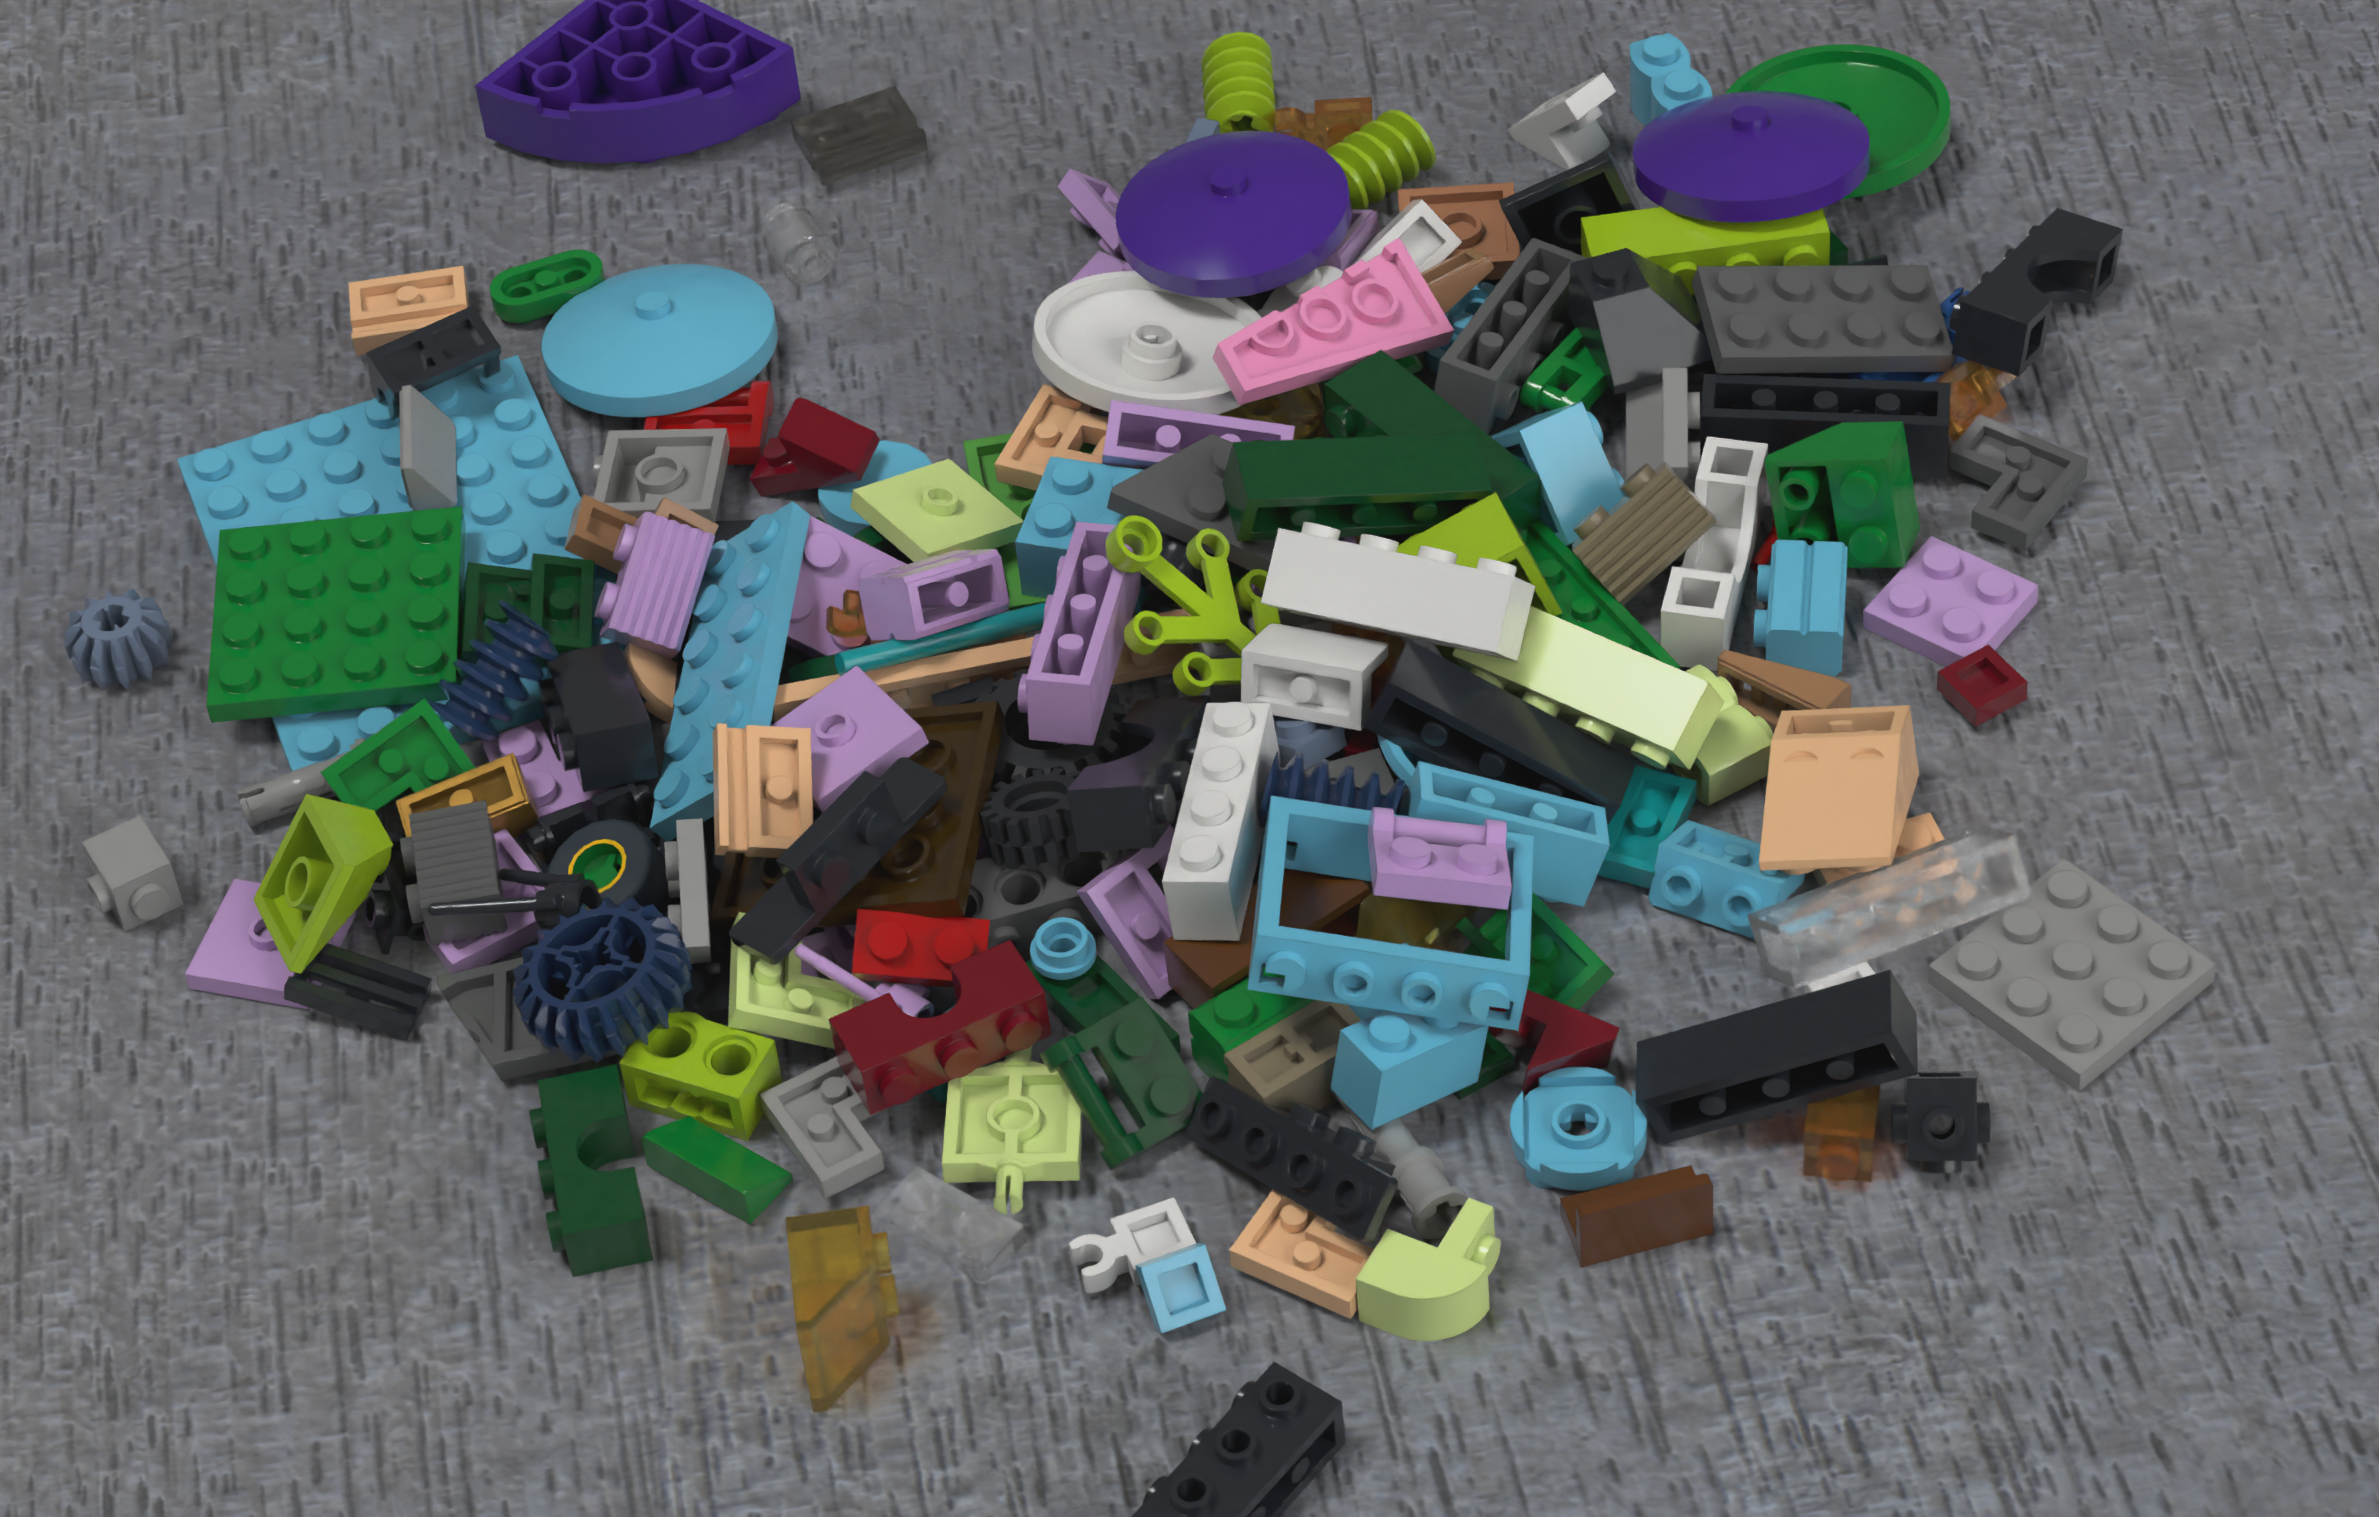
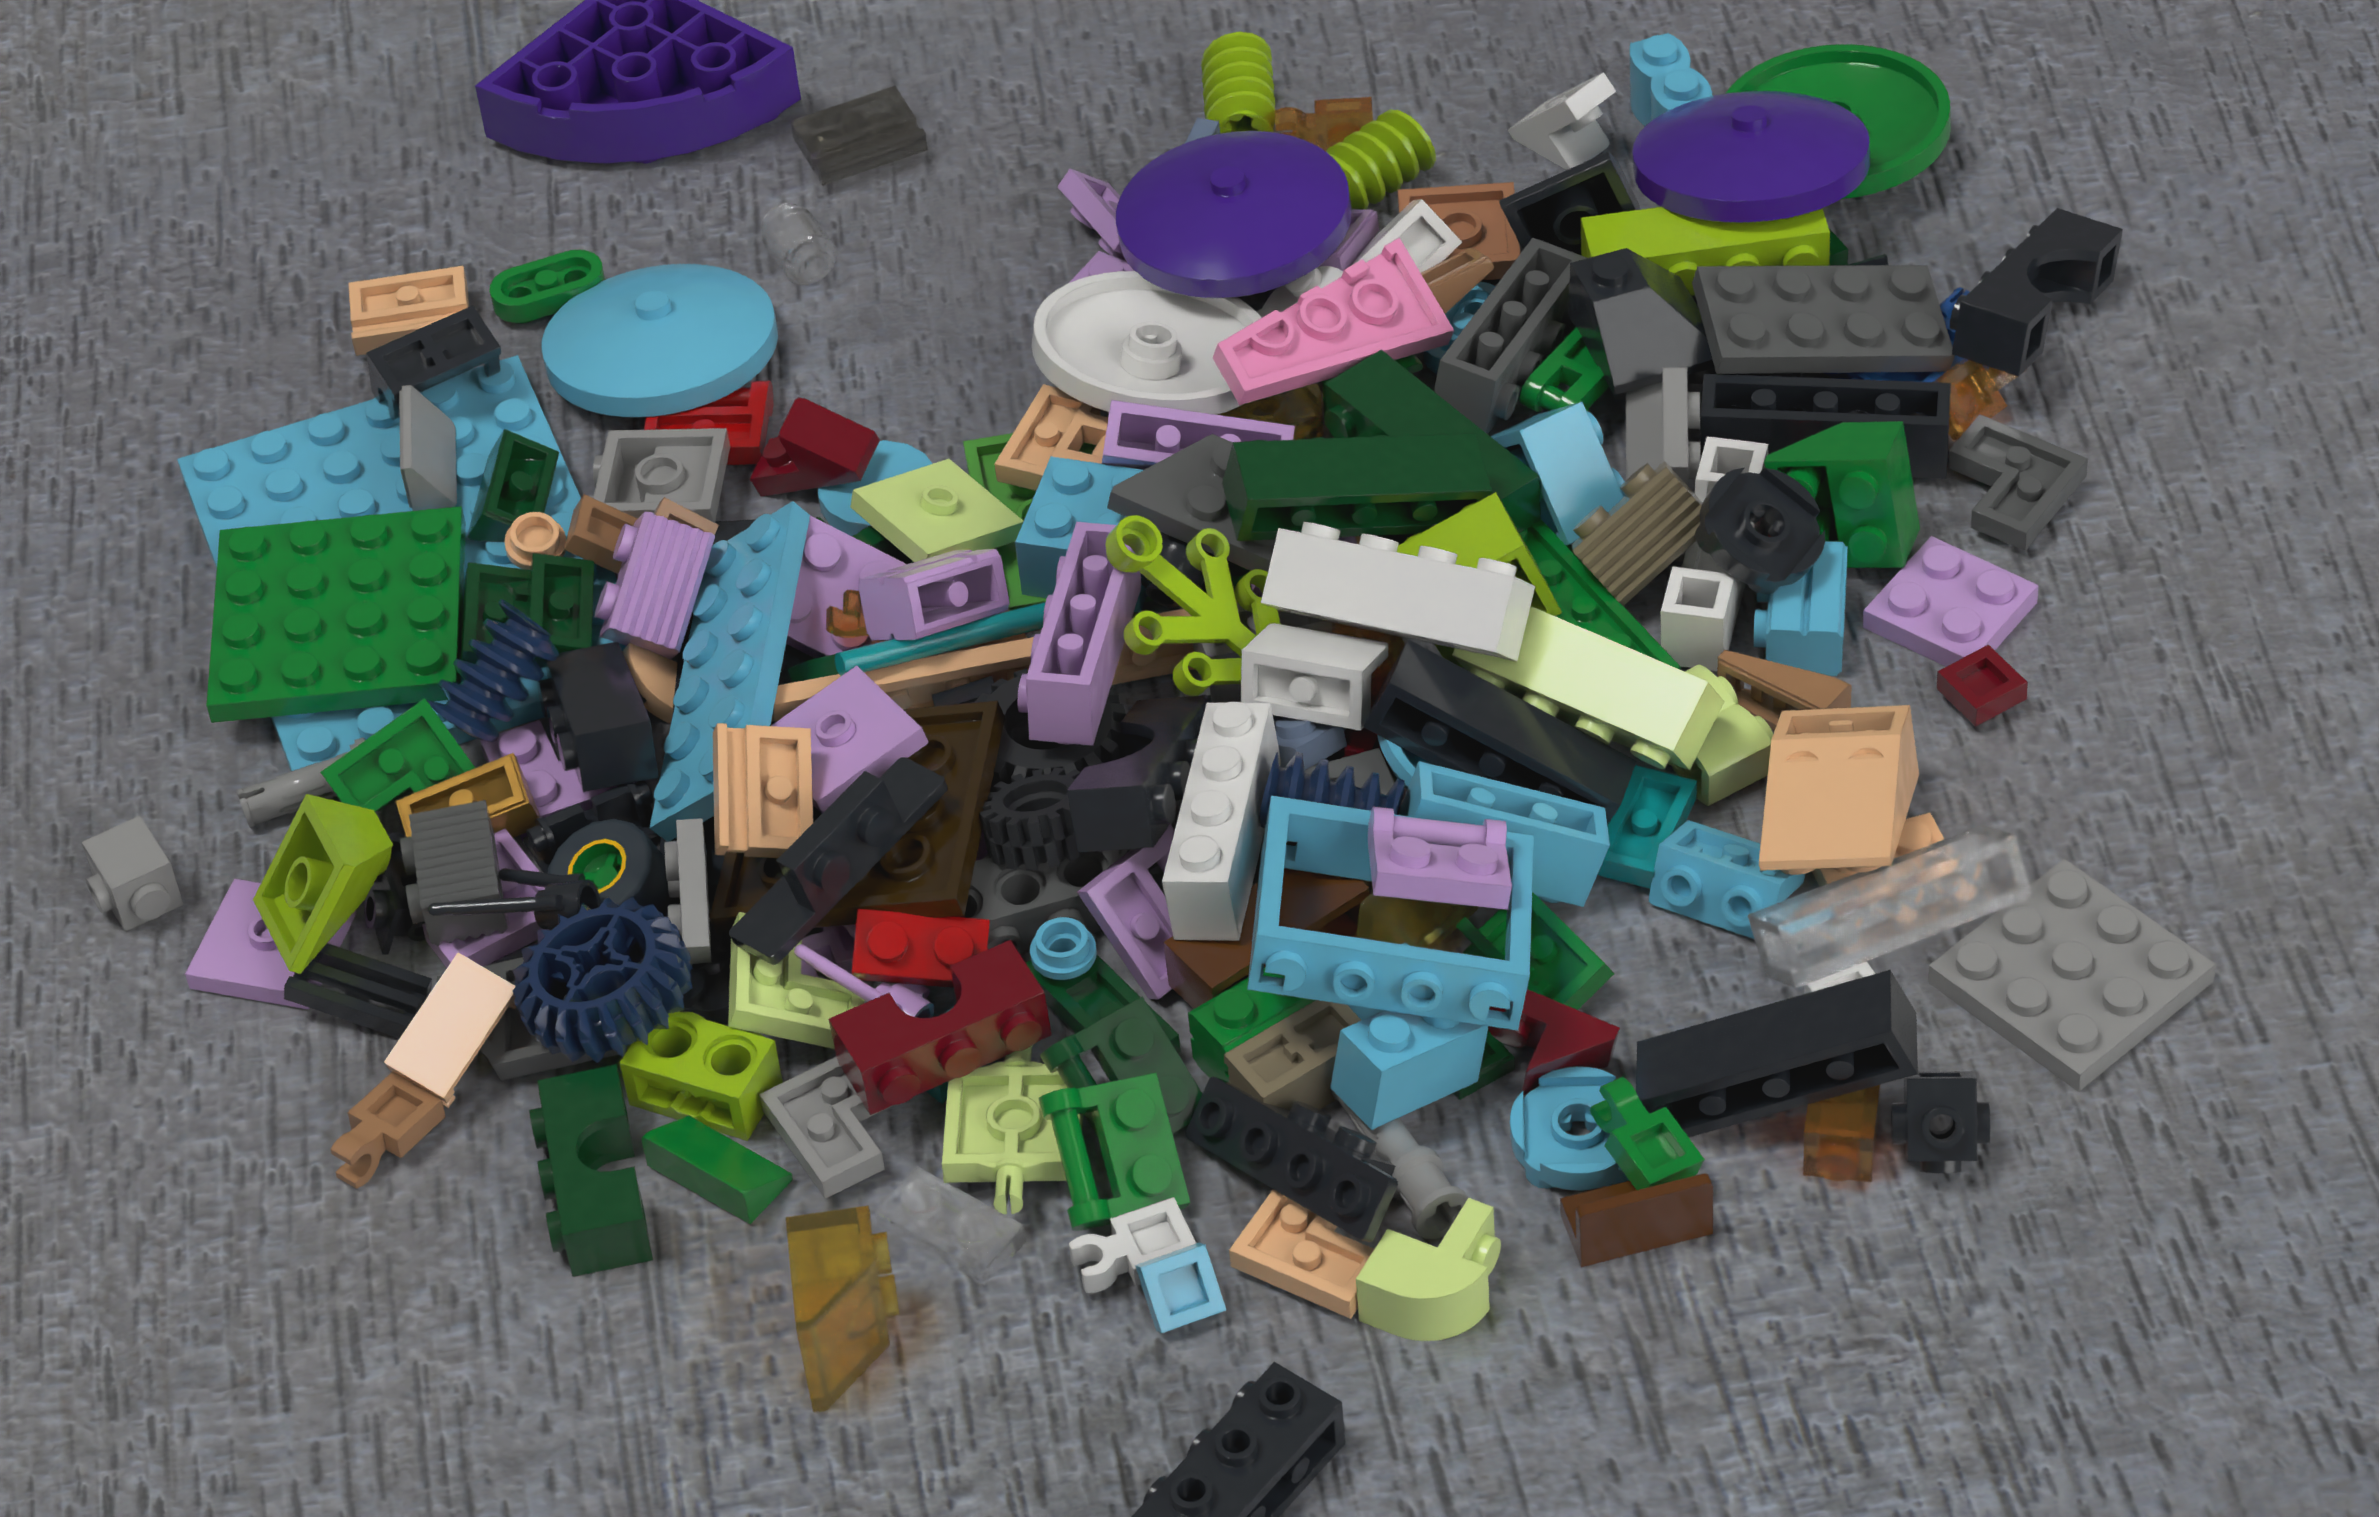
sand blue gear [64,588,172,691] -> none
none -> medium nougat plate [330,1071,446,1189]
none -> light nougat hinge [384,952,516,1108]
none -> dark green slope [467,429,560,542]
none -> light nougat plate [504,512,566,570]
none -> green plate [1039,1073,1191,1231]
none -> green plate [1590,1077,1705,1190]
none -> black plate [1695,468,1825,594]

